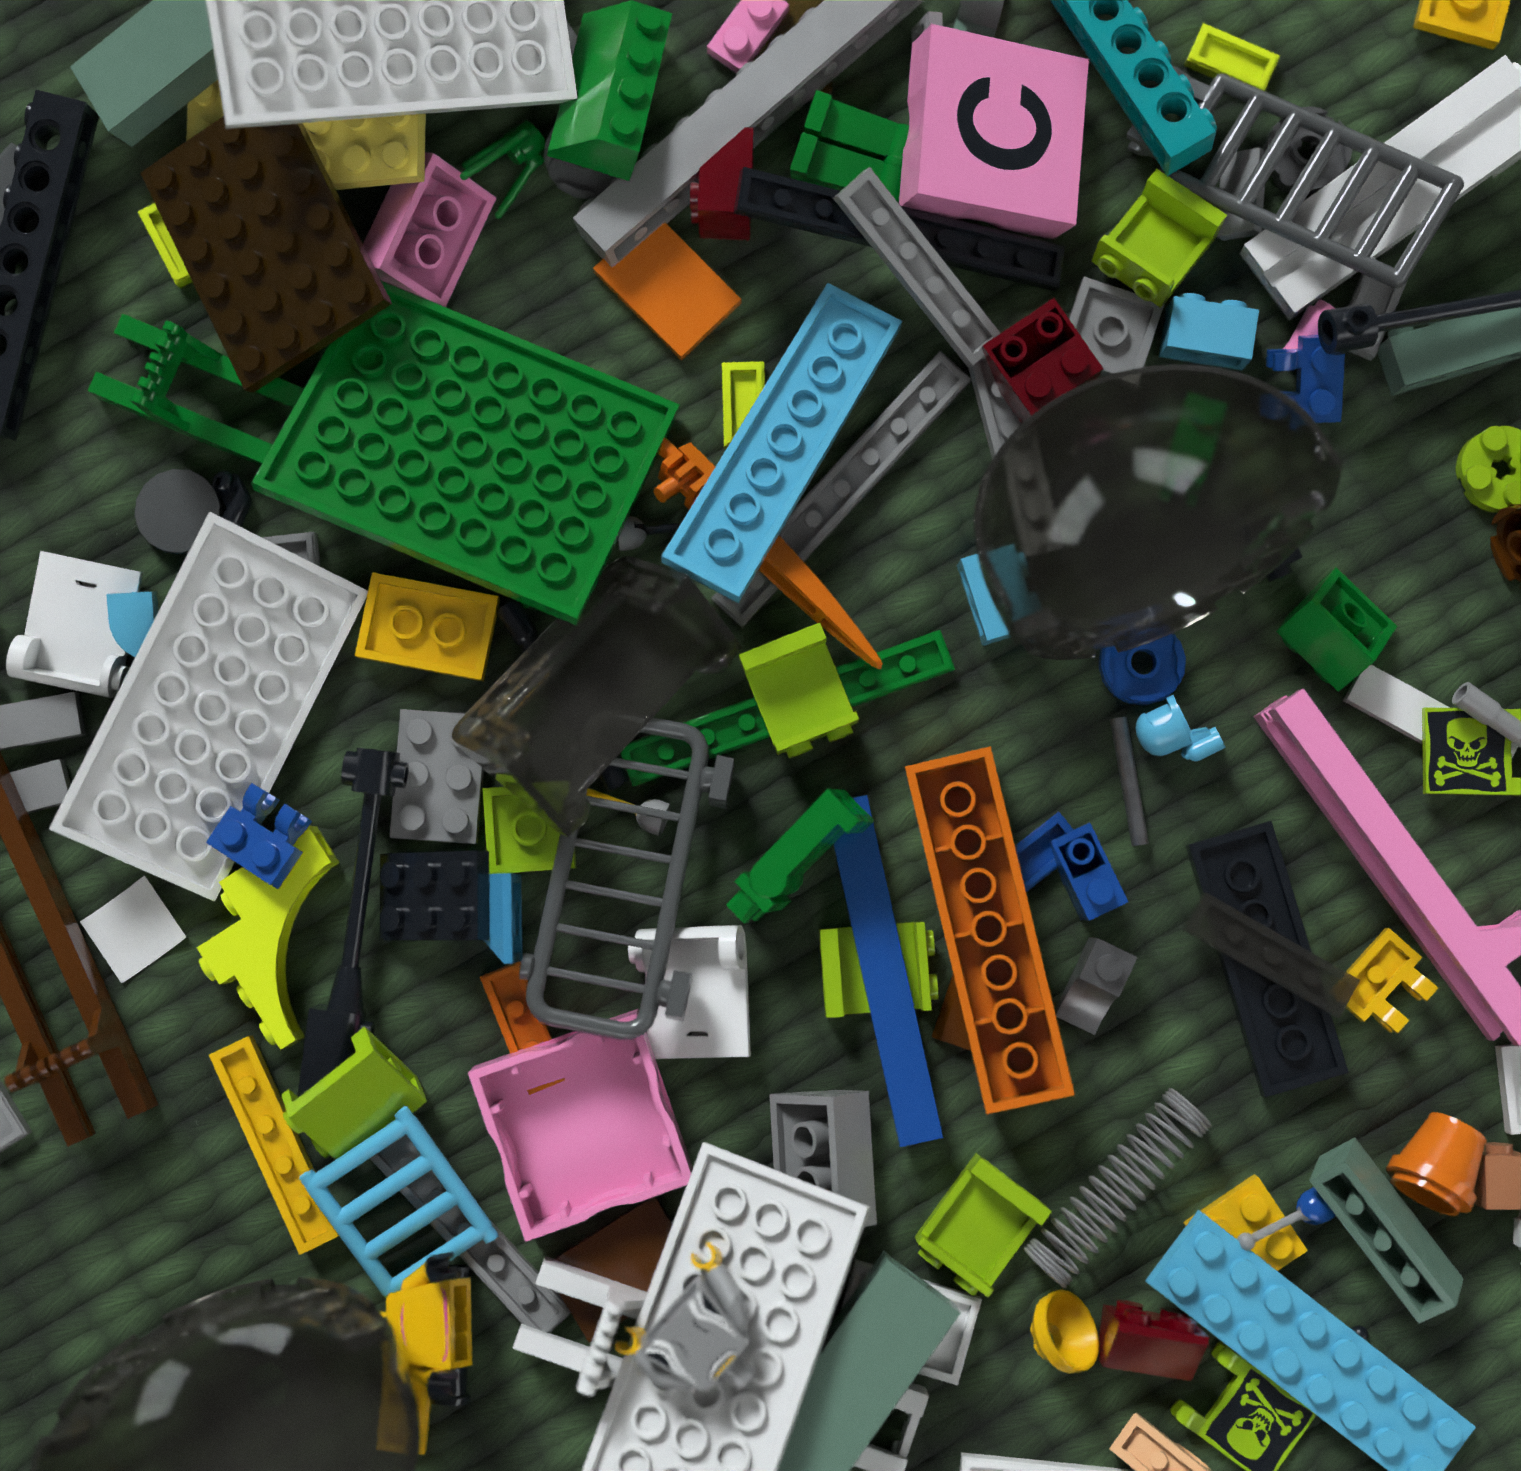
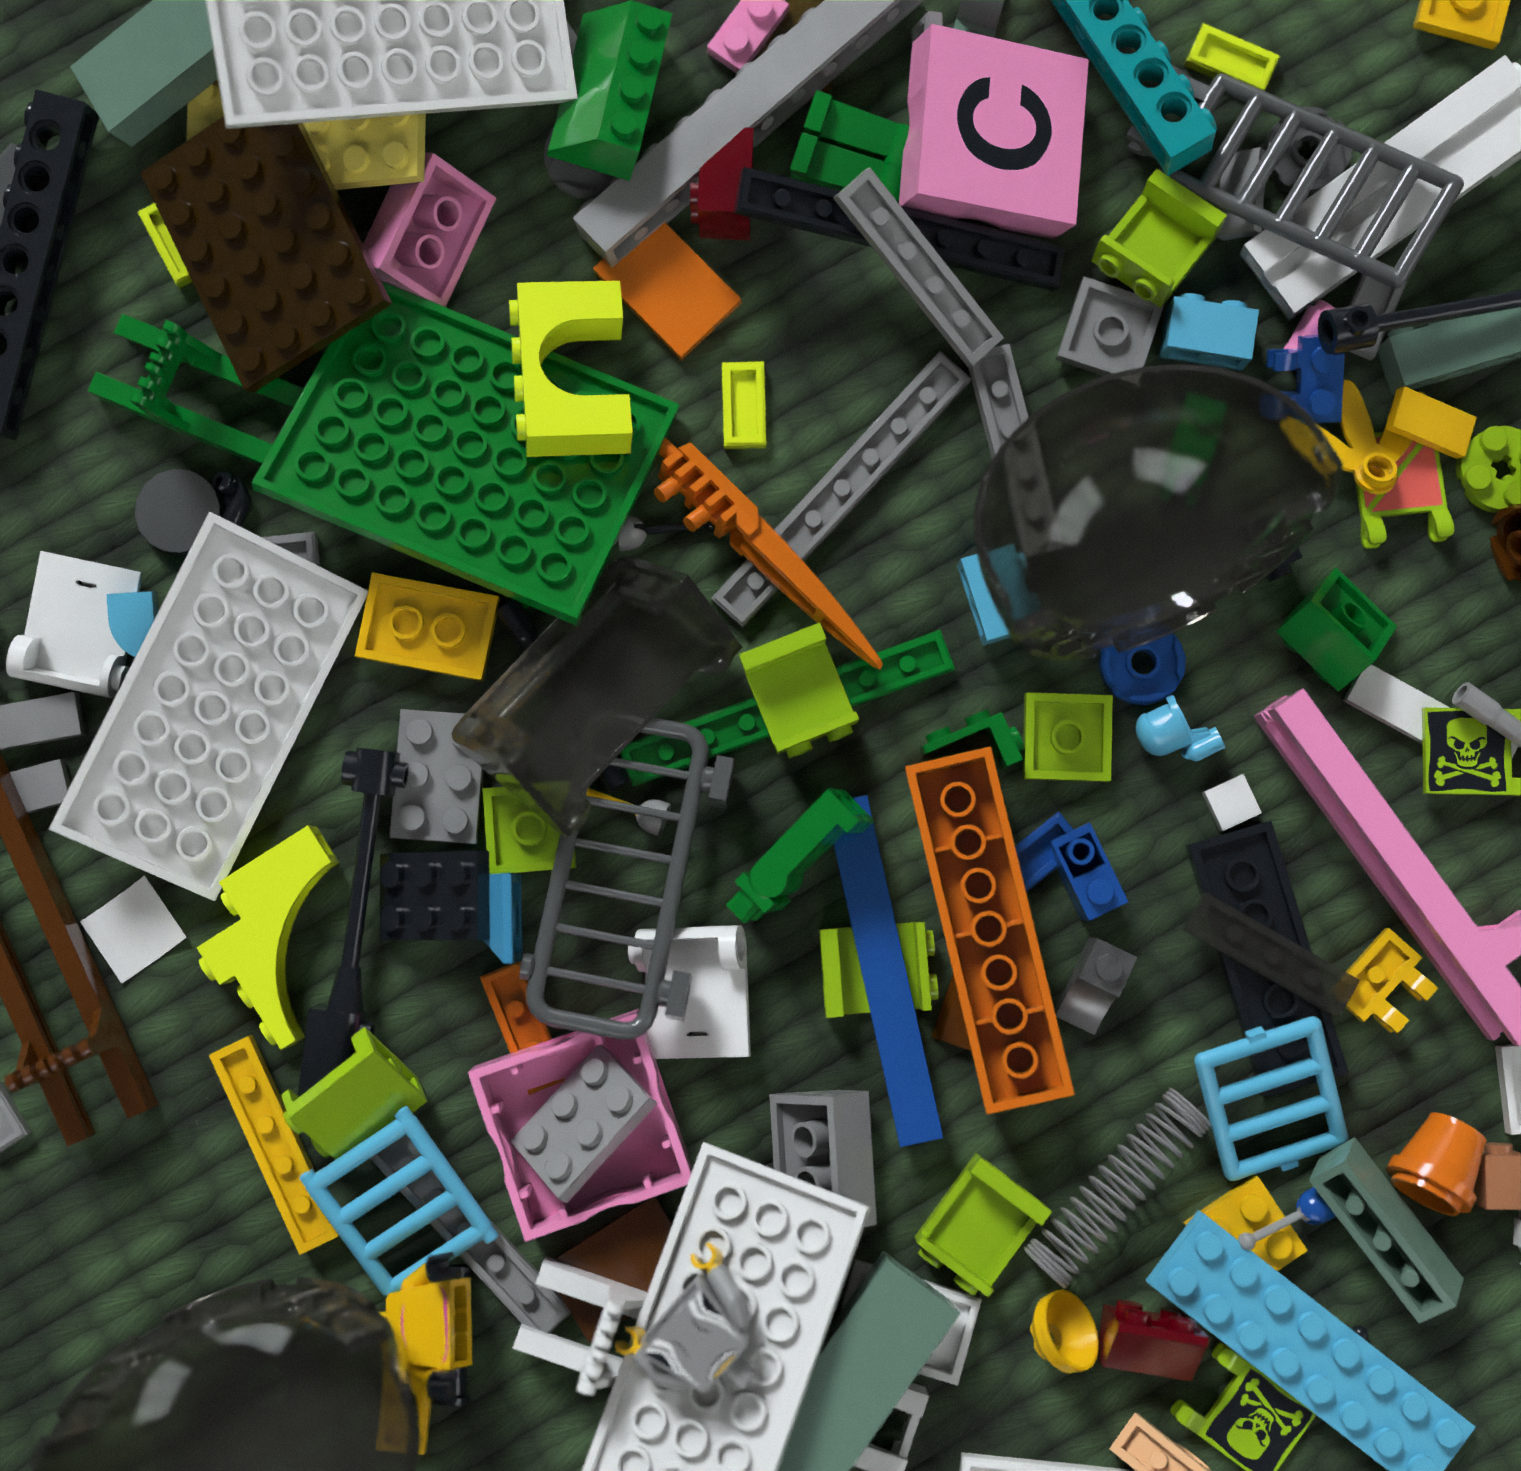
blue plate [206,783,312,889] -> none
green plant [460,120,546,219] -> none
medium azure plate [661,283,902,603] -> none
dark red slope [982,298,1104,428] -> none
flat silver bar [1110,717,1149,846] -> none
none -> neon yellow arch [509,280,633,457]
none -> light grey plate [510,1045,657,1203]
none -> green bracket [919,709,1025,769]
none -> lime plate [1022,692,1113,782]
none -> medium azure bar [1194,1016,1349,1181]
none -> white tile [1201,774,1262,831]
none -> yellow plant [1287,380,1426,494]
none -> flag [1355,432,1455,549]
none -> yellow tile [1385,386,1477,459]

